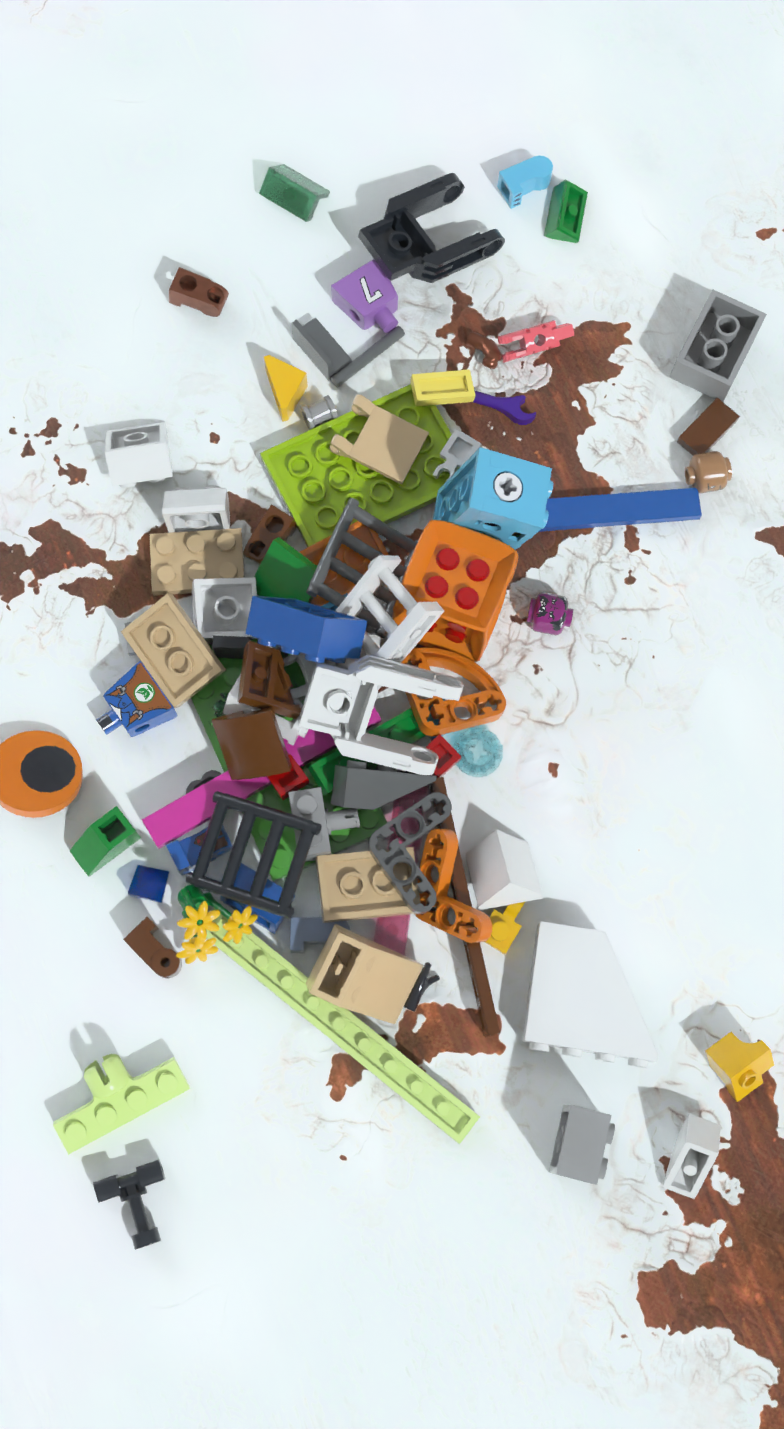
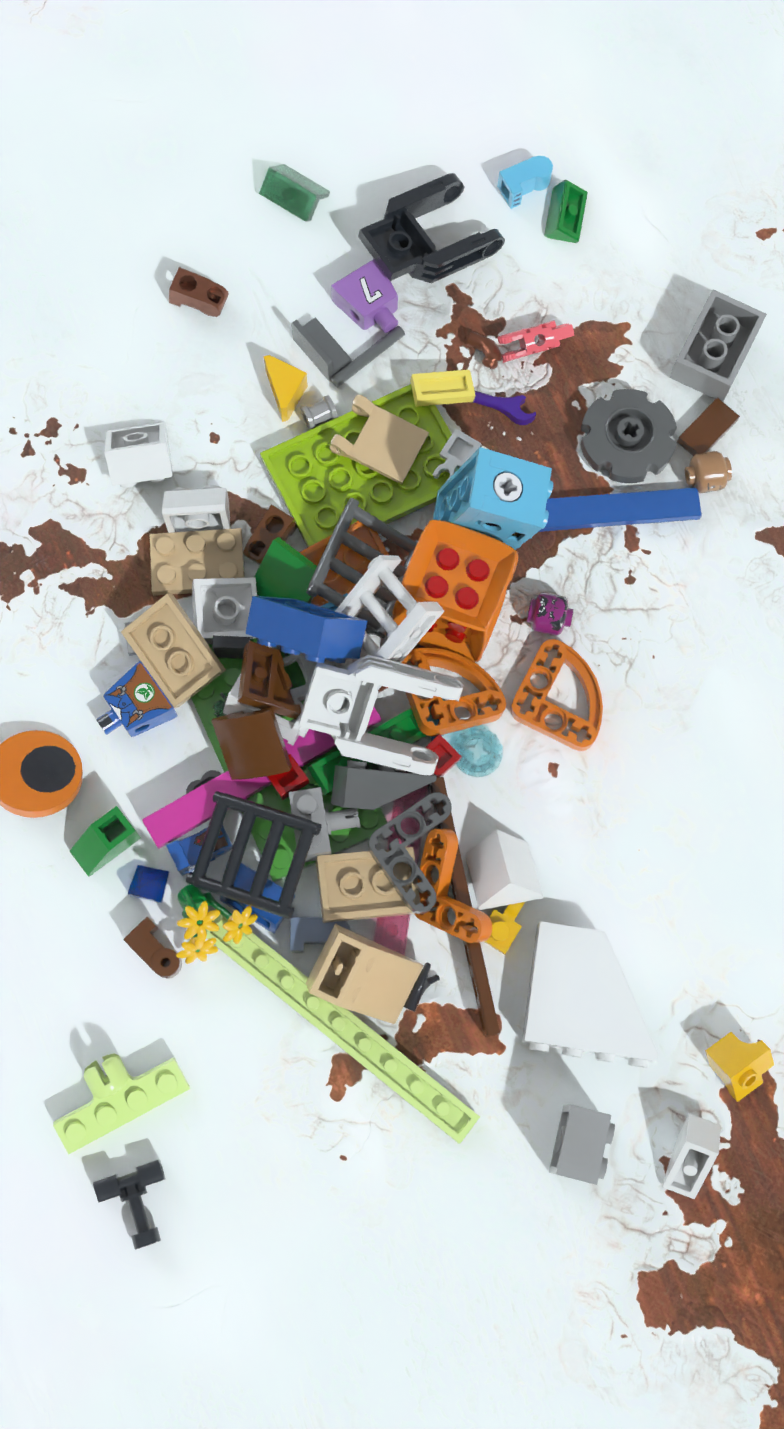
none -> orange beam [511,639,603,751]
none -> dark grey piece [580,389,677,483]

